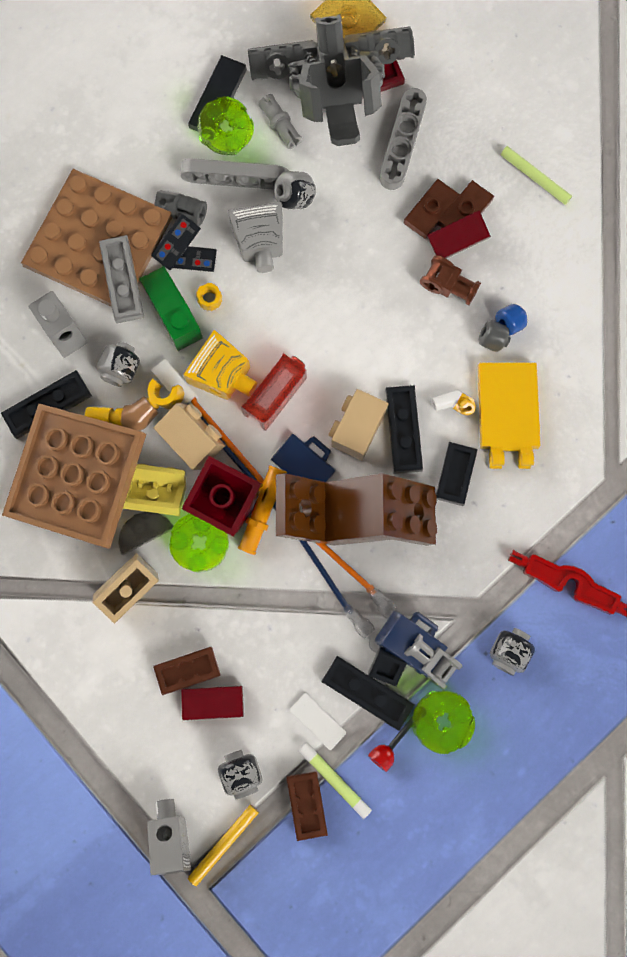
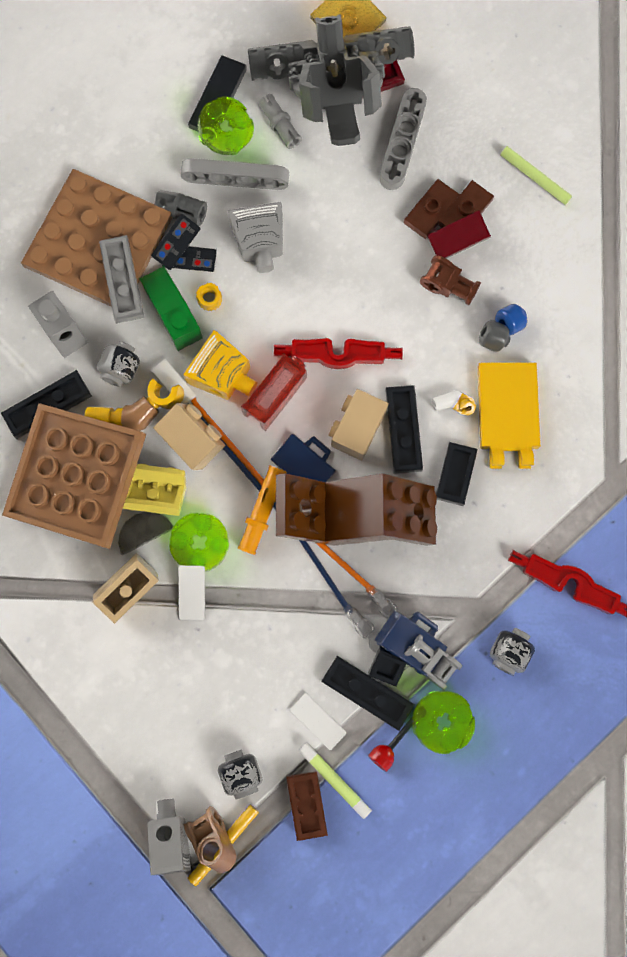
copper plate [153,647,221,695] -> none
dark red slope [181,456,262,537] -> none
dark red tile [181,686,244,720] -> none
light grey head [274,171,316,209] -> none
none -> white sticker [178,565,205,620]
none -> medium nougat piece [184,806,236,873]
none -> red piece [274,338,403,369]

